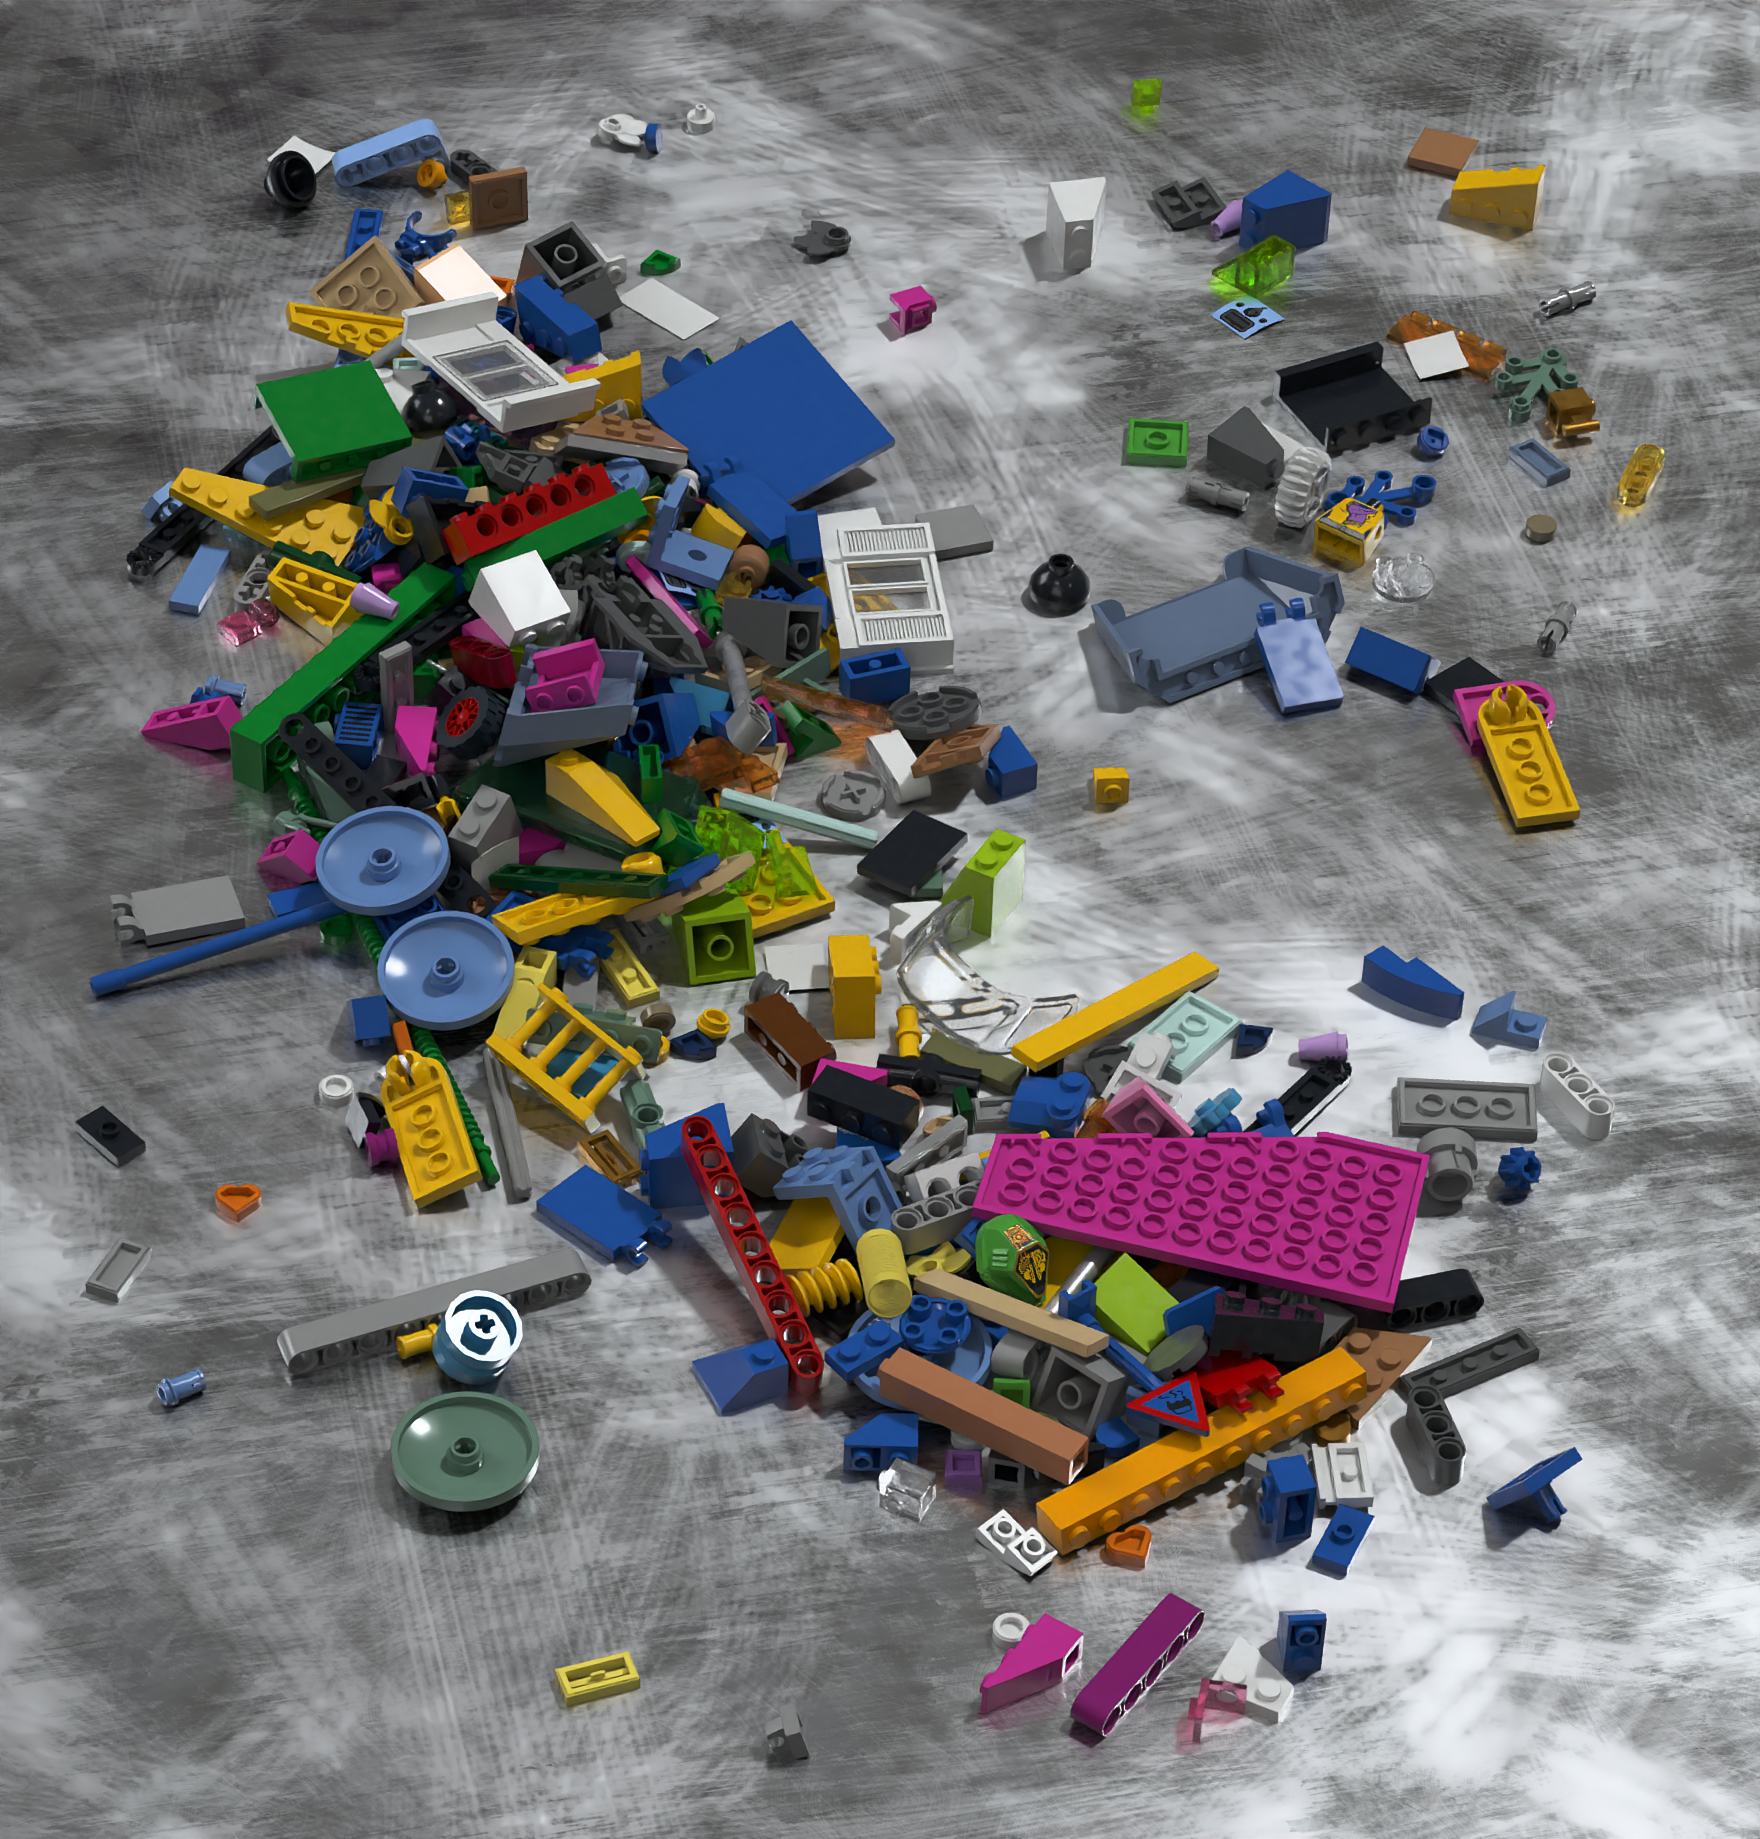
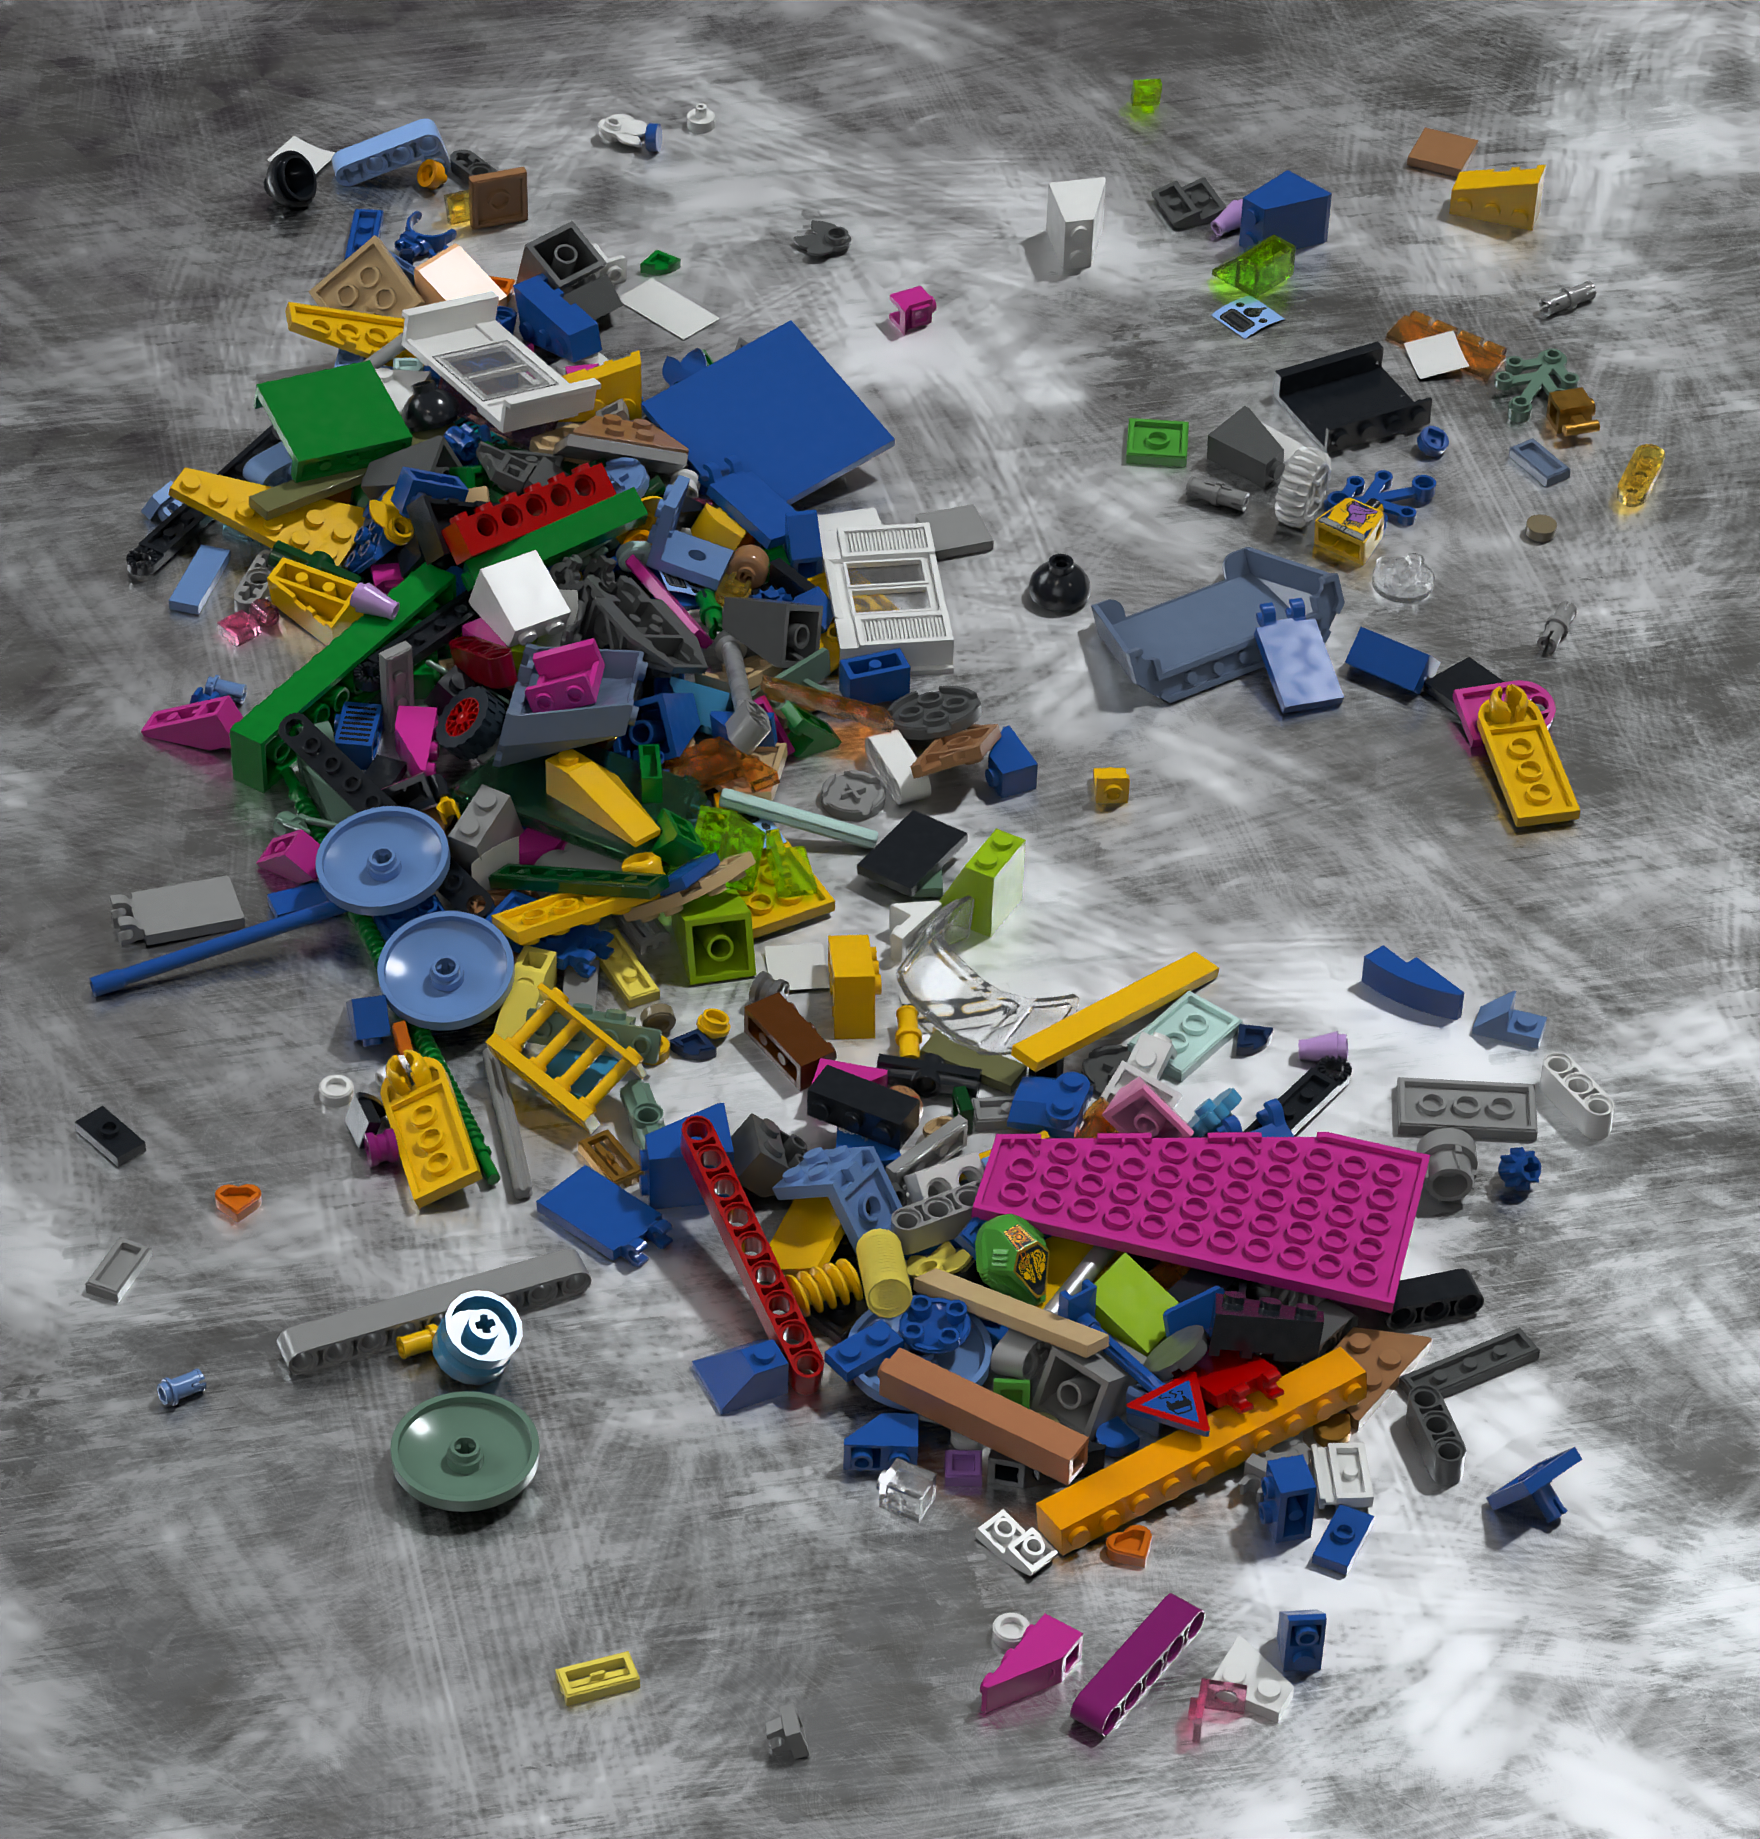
green tile [319,915,354,946] -> none

